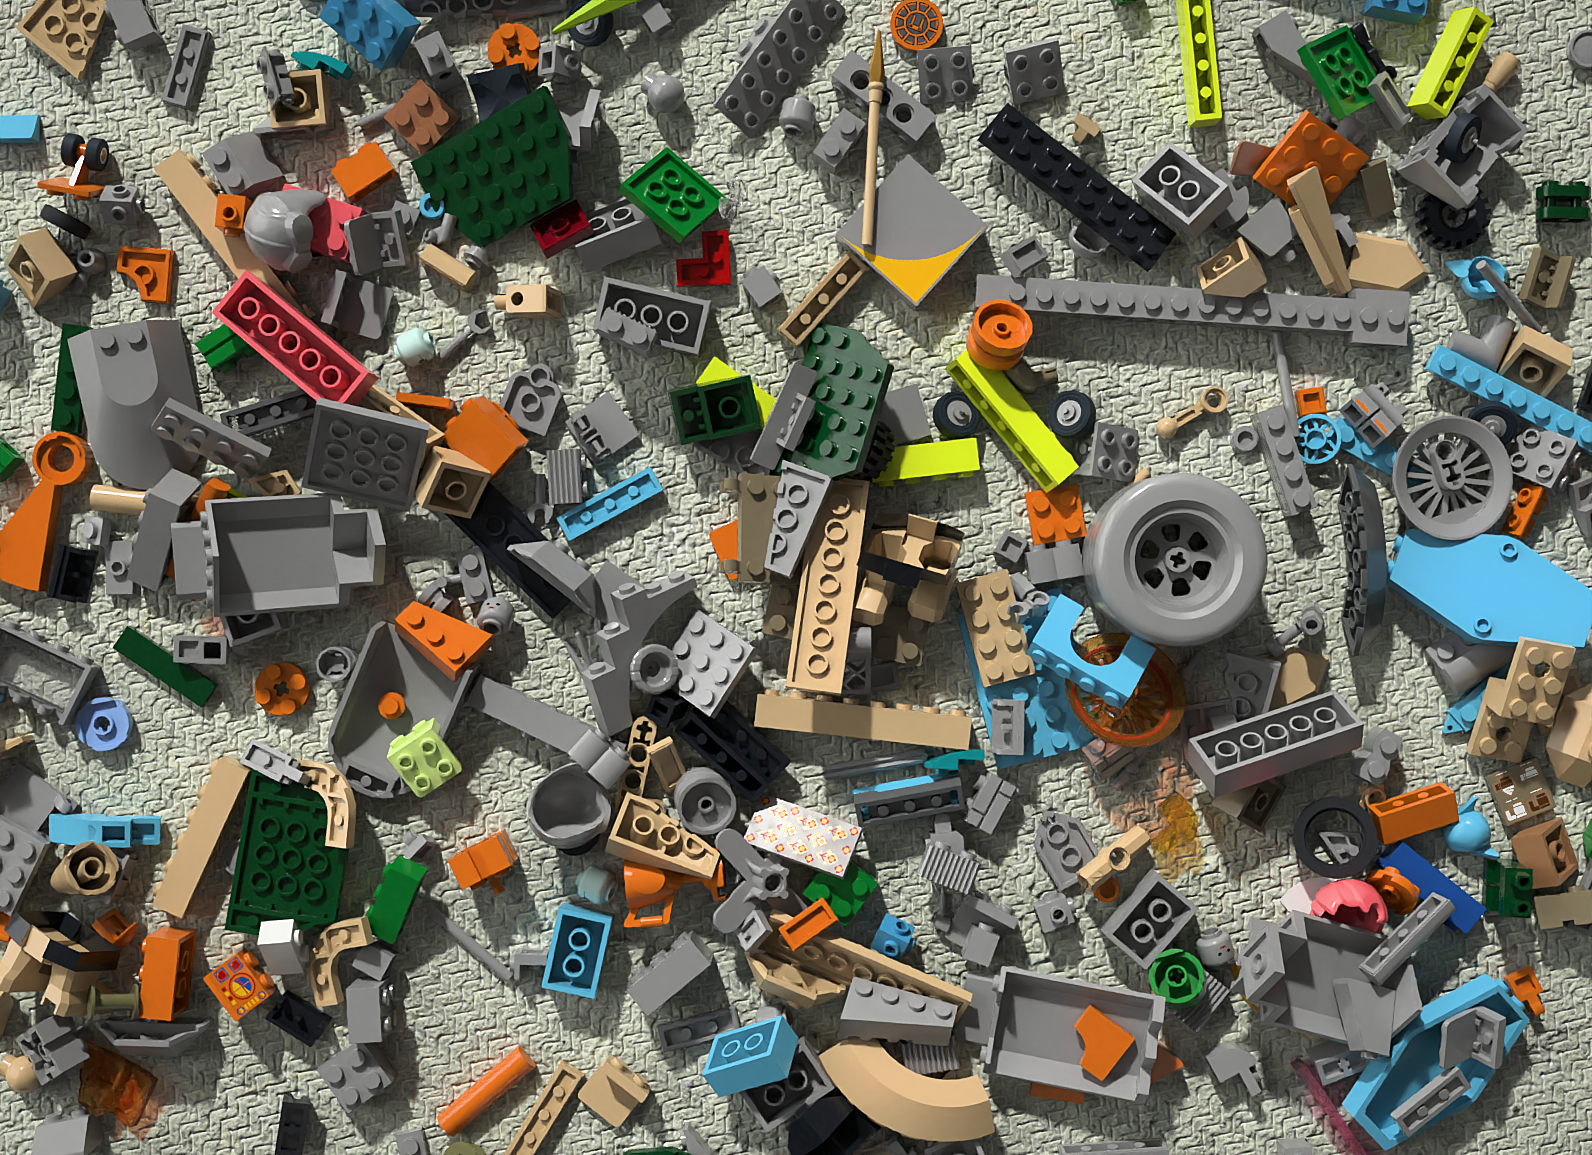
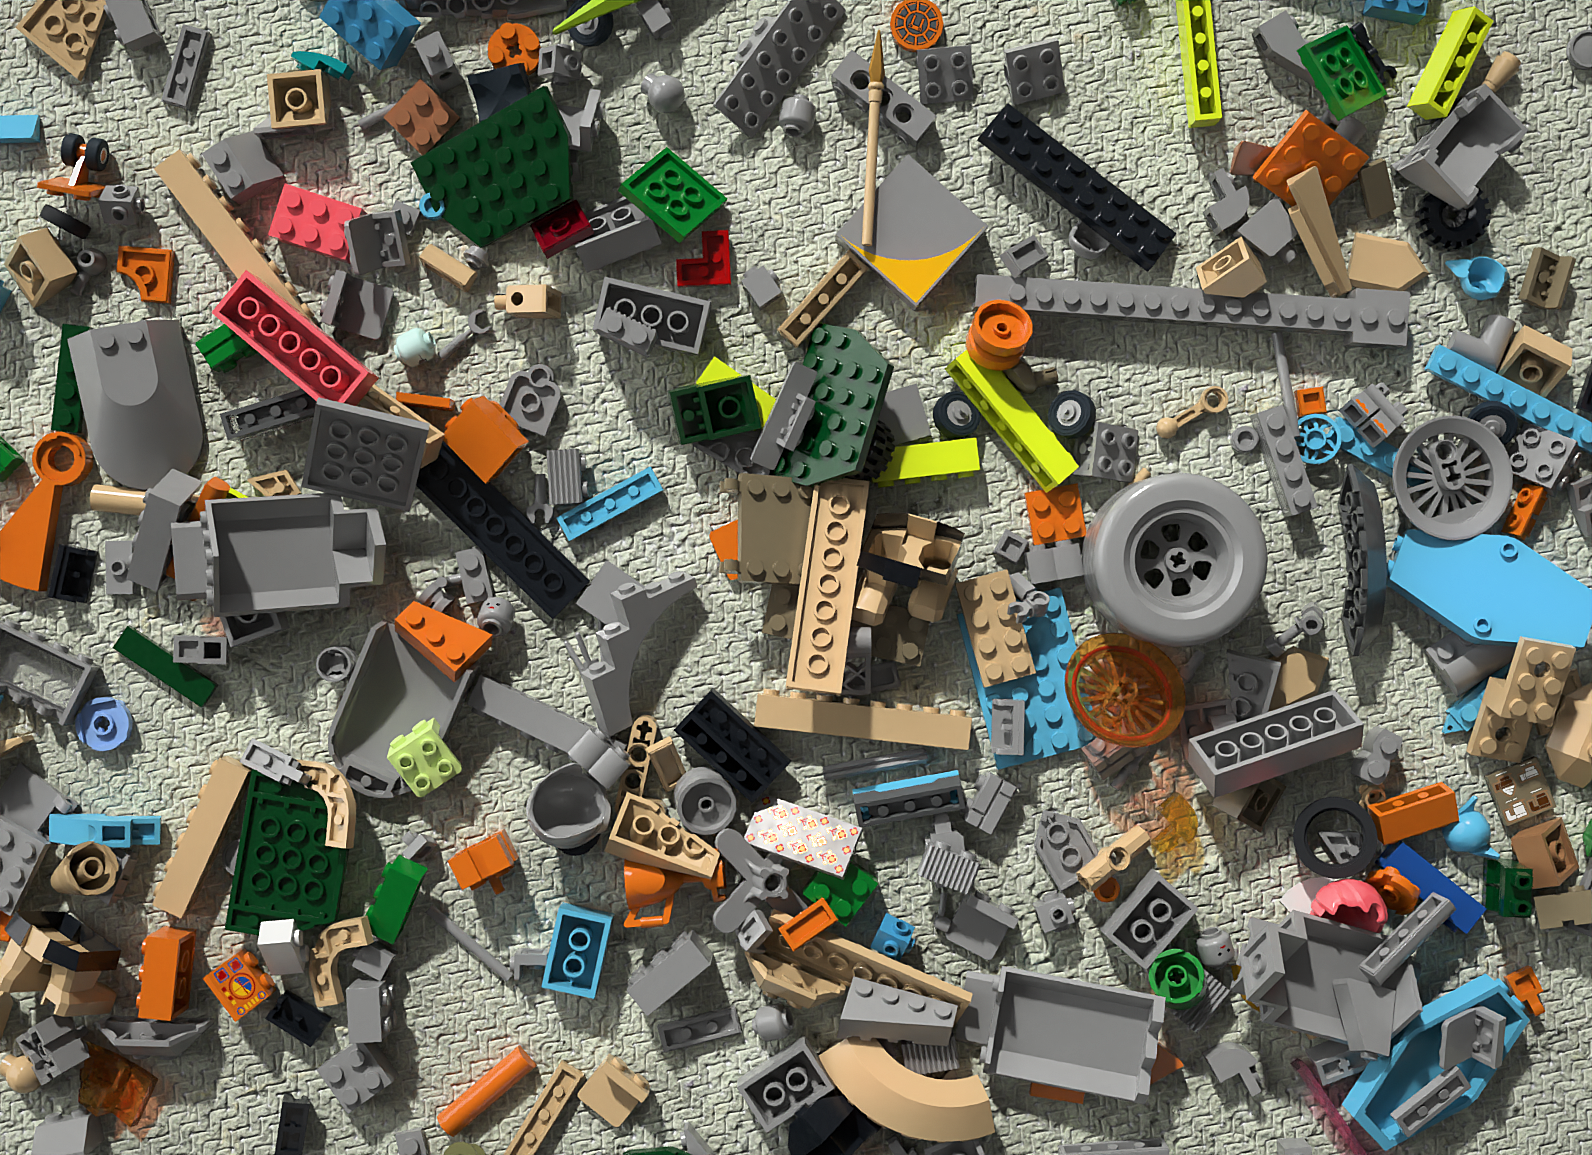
light grey plate [82,516,112,546] -> none
olive piece [87,984,139,1021] -> none
orange plate [92,907,137,948] -> none
light grey plate [150,398,272,478] -> none
orange brick [215,194,252,238] -> none
light grey piece [243,189,326,273] -> none
orange plate [255,662,311,716] -> none
light grey hinge [256,46,295,109] -> none
orange brick [331,141,399,203] -> none
orange plate [378,692,406,719] -> none
tan slope [414,445,491,518] -> none
light grey arm [423,213,458,246] -> none
light grey wedge [507,540,598,617] -> none
light grey hinge [565,391,639,465] -> none
light aqua head [576,865,618,905] -> none
light grey hair [630,644,679,695] -> none
black brick [644,689,689,729] -> none
plate [670,609,758,719] -> none
medium azure brick [702,1015,798,1097] -> none
clear piece [718,175,746,221] -> none
light grey wing [764,460,834,579] -> none
light grey brick [812,108,866,174] -> none
teal slope [924,749,985,775] -> none
light grey brick [961,921,1000,967] -> none
medium azure arch [1025,594,1156,709] -> none
tan tile [1072,112,1102,143] -> none
orange tile [1074,1004,1135,1081] -> none
light grey brick [1131,142,1233,240] -> none
light grey piece [1330,207,1359,248] -> none
light grey tile [1367,71,1414,131] -> none
black wheel [1444,113,1482,163] -> none
light grey bar [1476,260,1542,332] -> none
dark green brick [1535,181,1591,223] -> none

